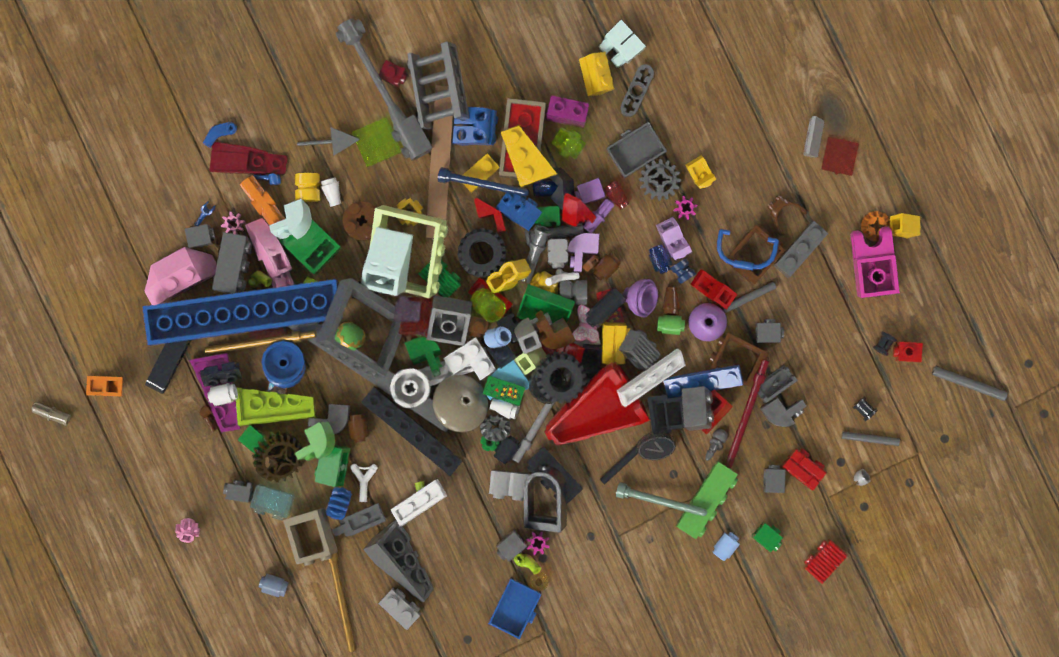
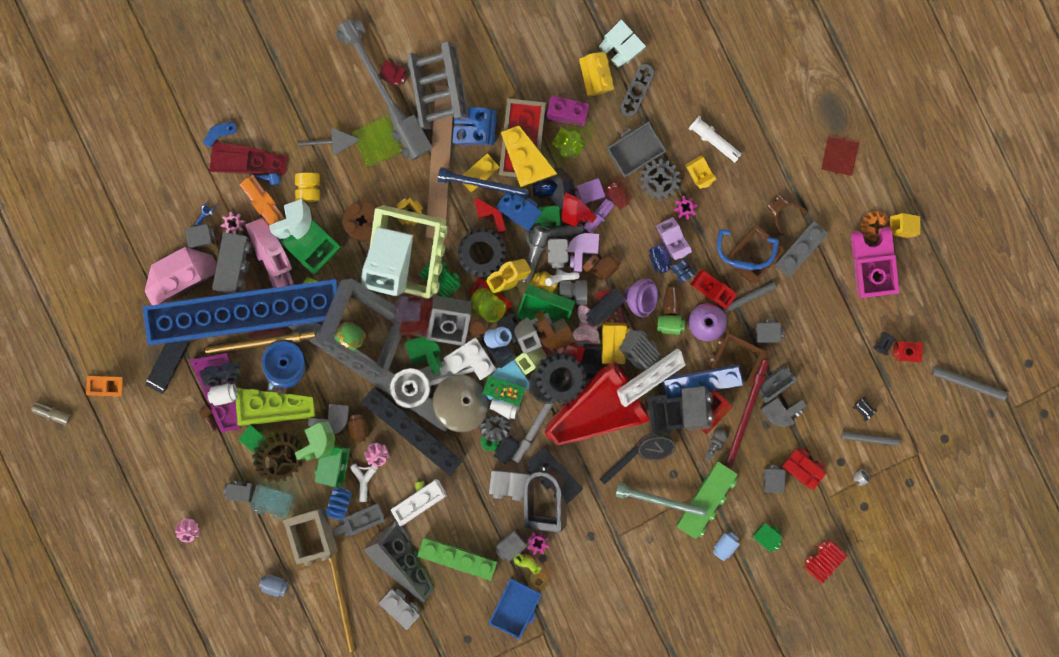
lime arm [248,271,272,288] -> none
white cone [320,177,341,207] -> none
light grey slope [803,116,824,158] -> none
none -> bright pink gear [364,443,389,467]
none -> bright green brick [418,537,497,581]
none -> white pin [688,116,742,163]

